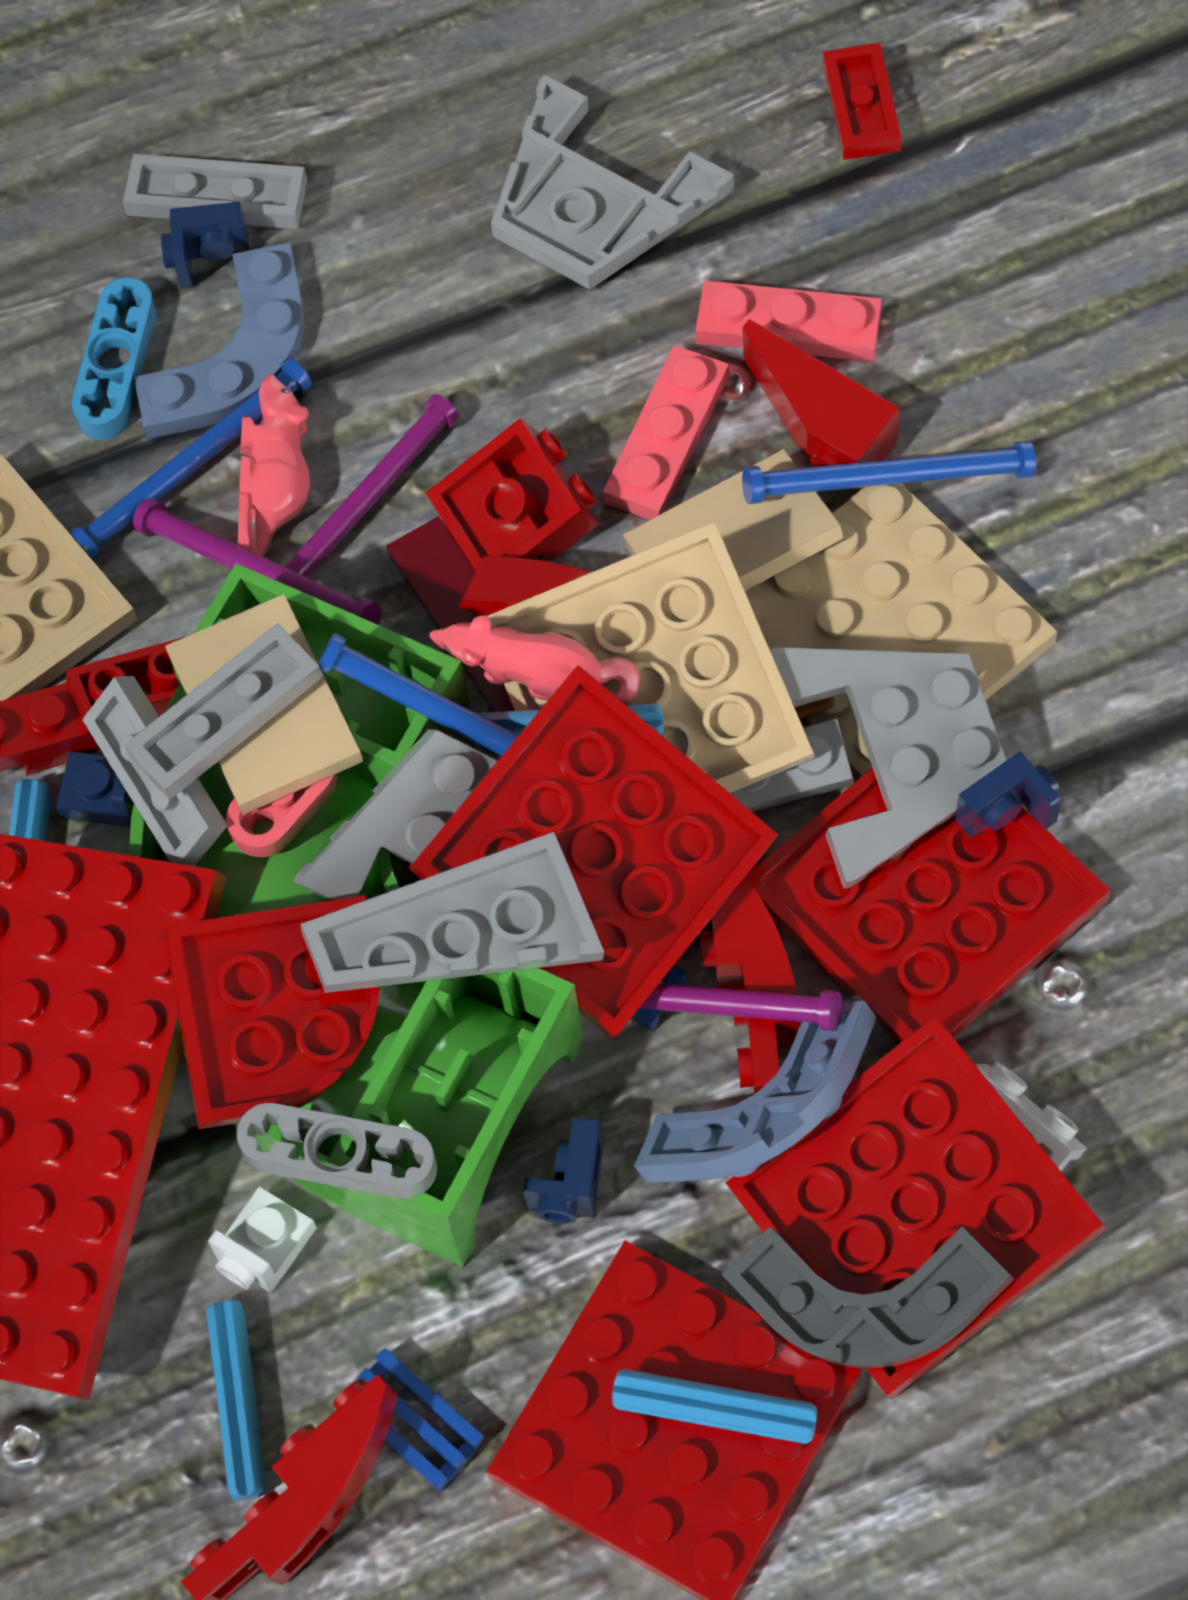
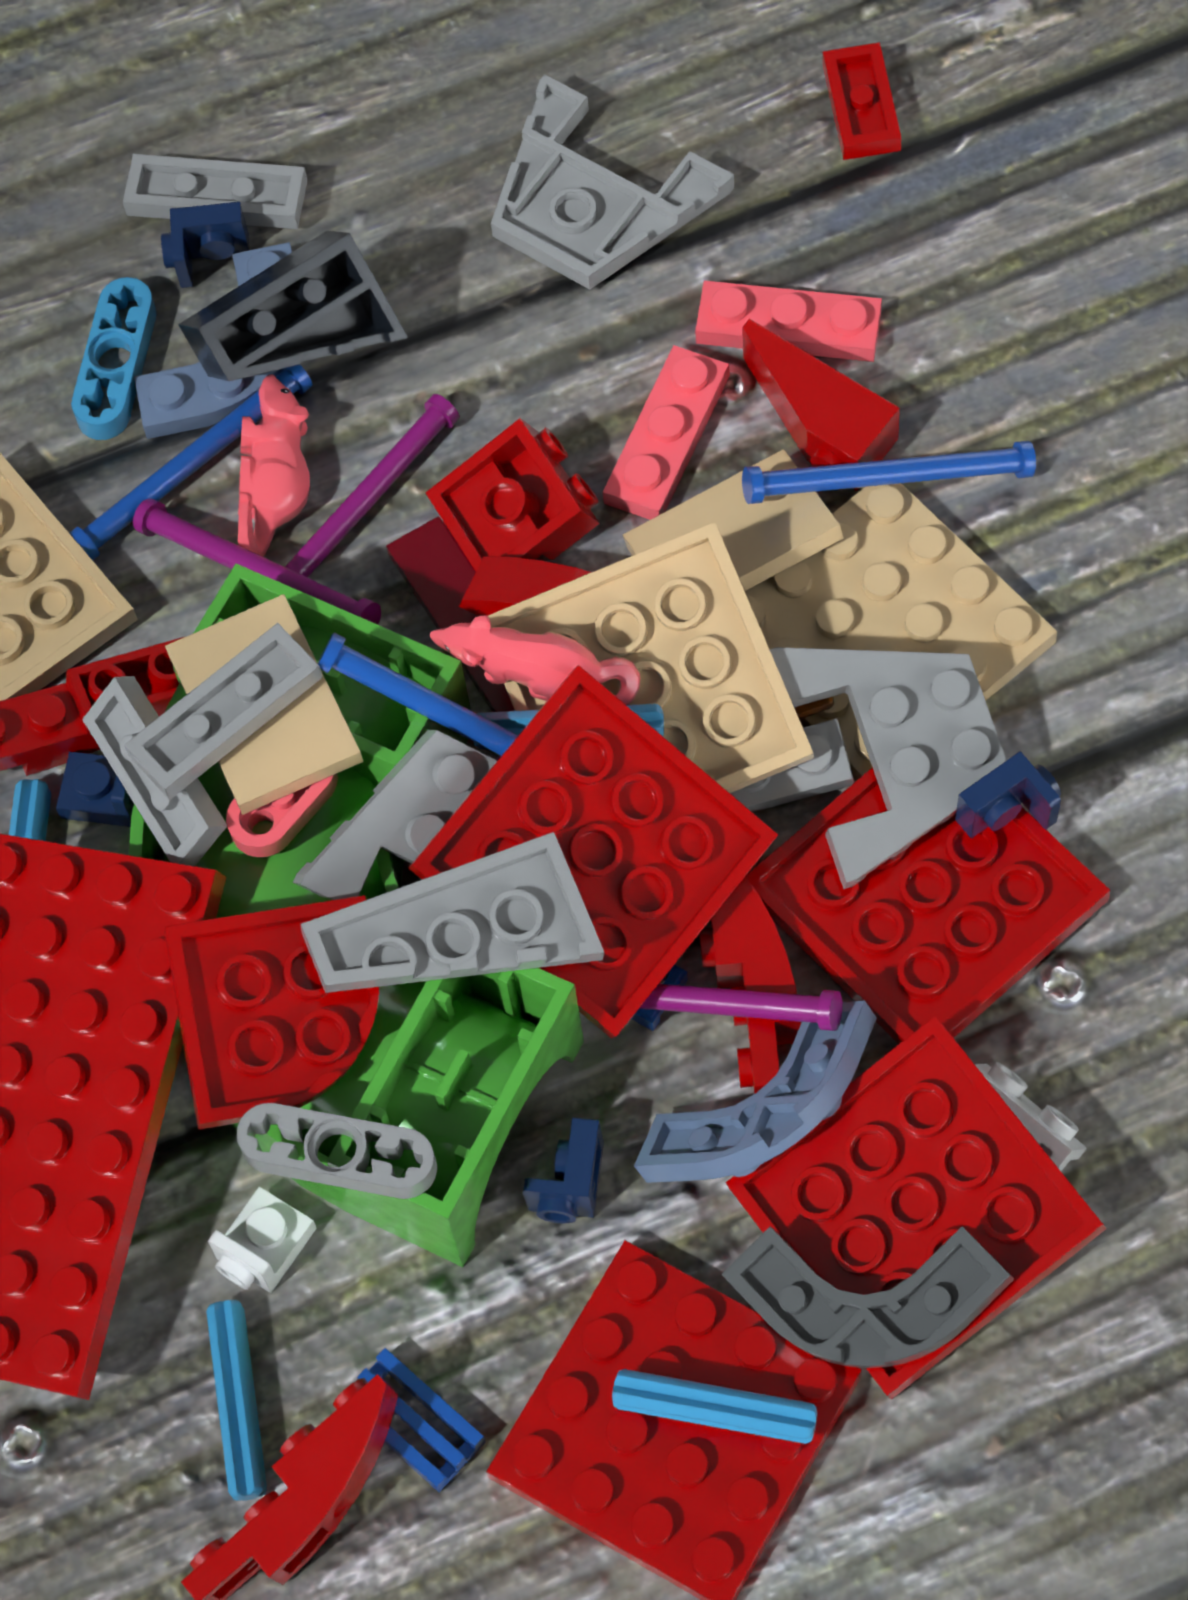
none -> black wedge [178,231,408,381]

